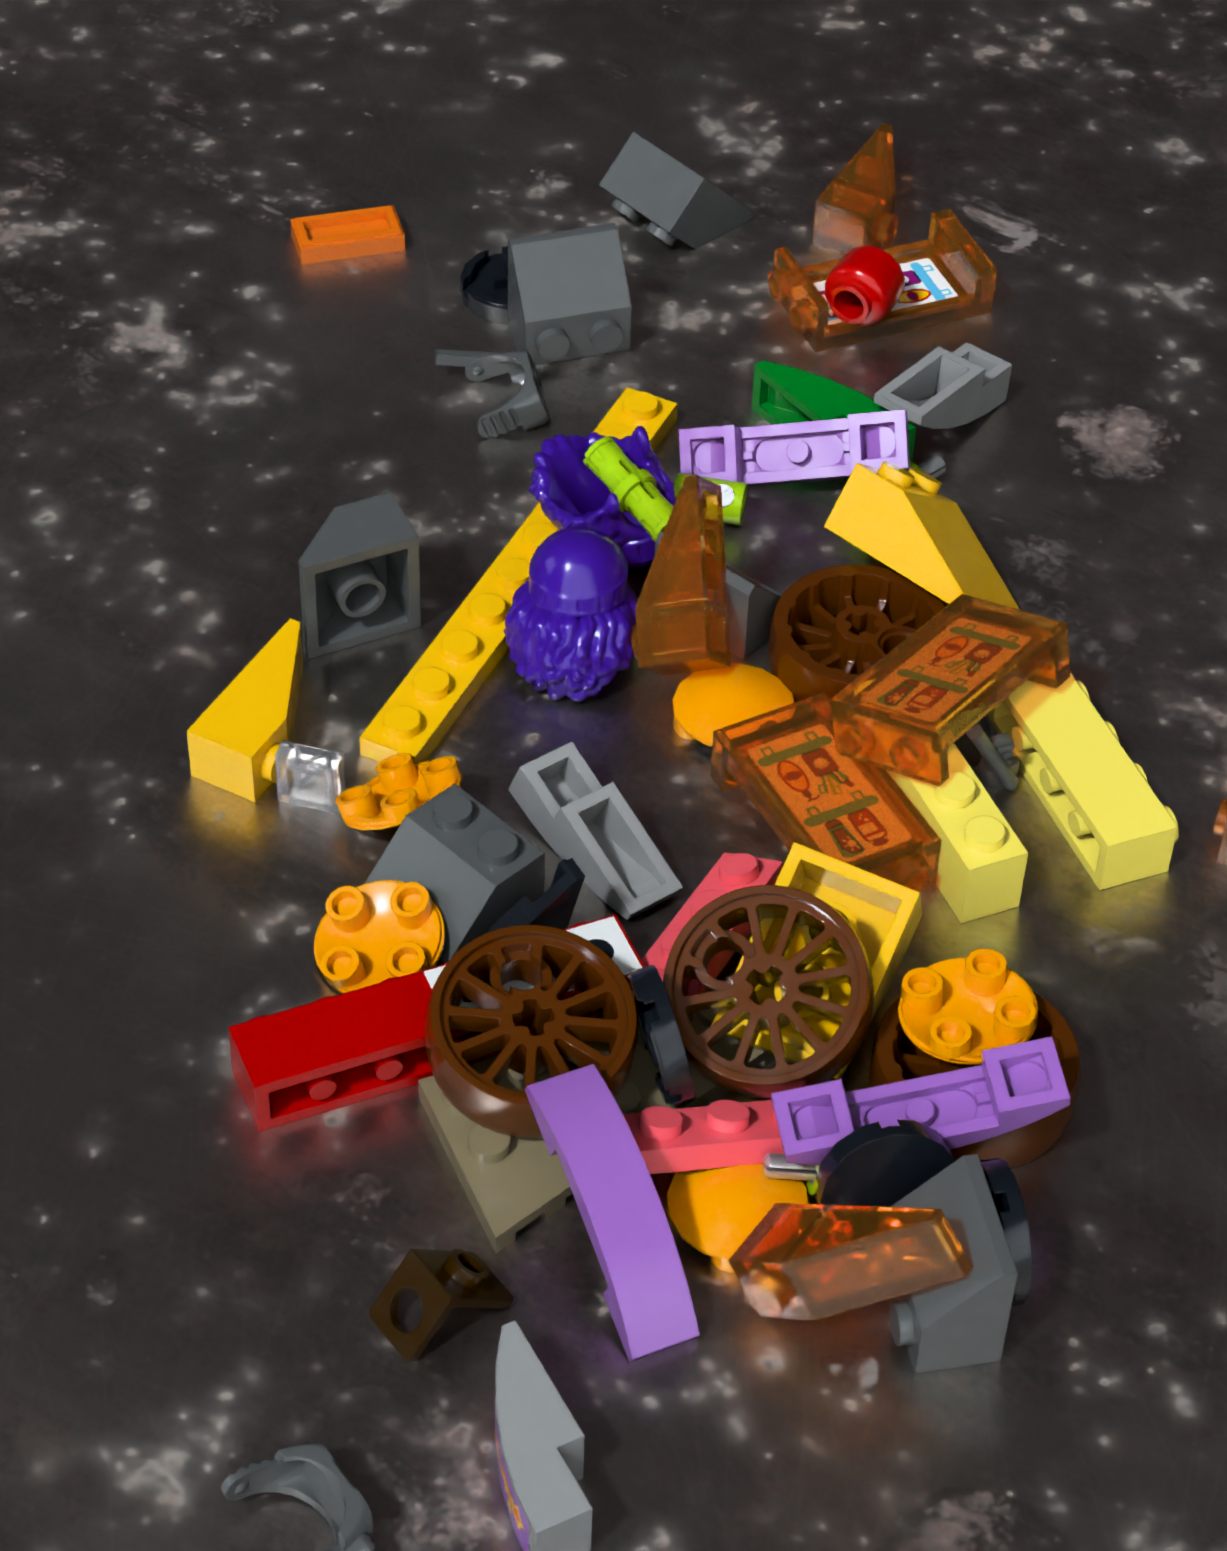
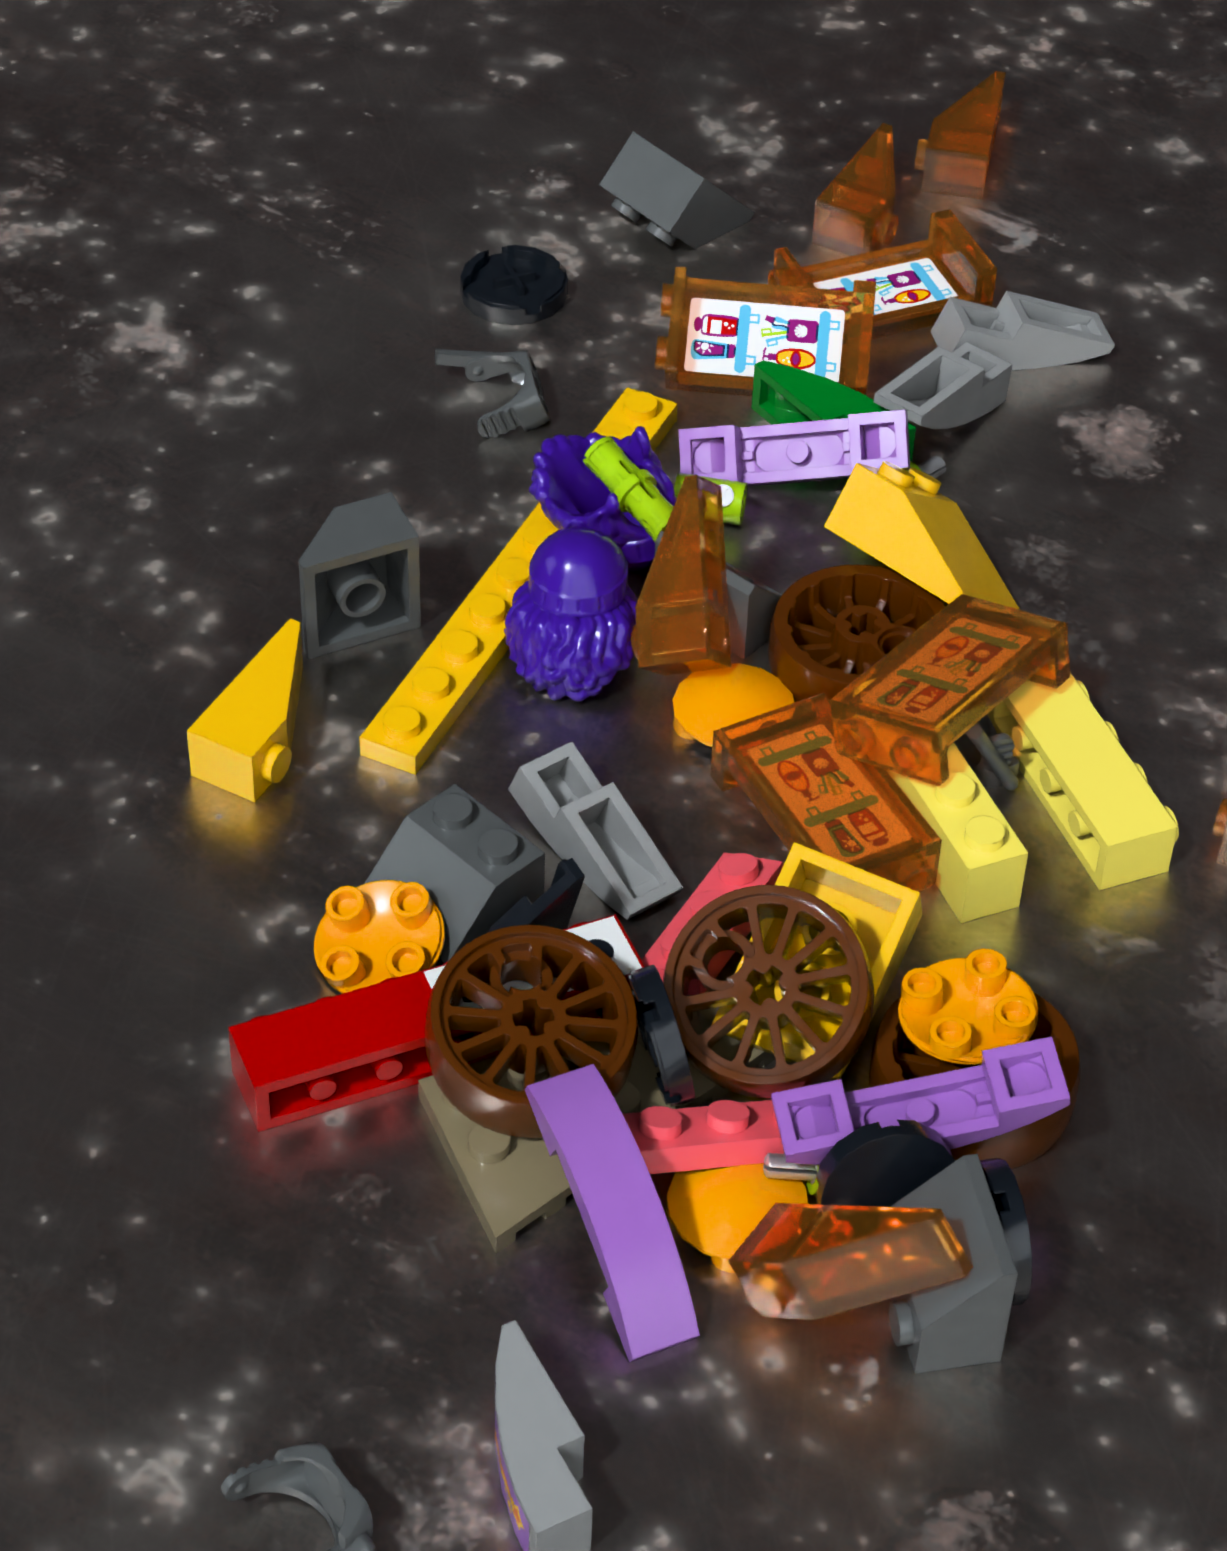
clear tile [275,740,345,814] -> none
orange tile [290,205,405,265] -> none
light orange dish [335,753,463,831] -> none
dark brown bracket [369,1249,514,1361] -> none
dark grey slope [508,223,632,366] -> none
red head [825,245,905,327] -> none
none -> panel [655,267,876,396]
none -> clear orange slope [914,71,1006,200]
none -> light grey slope [930,290,1115,371]

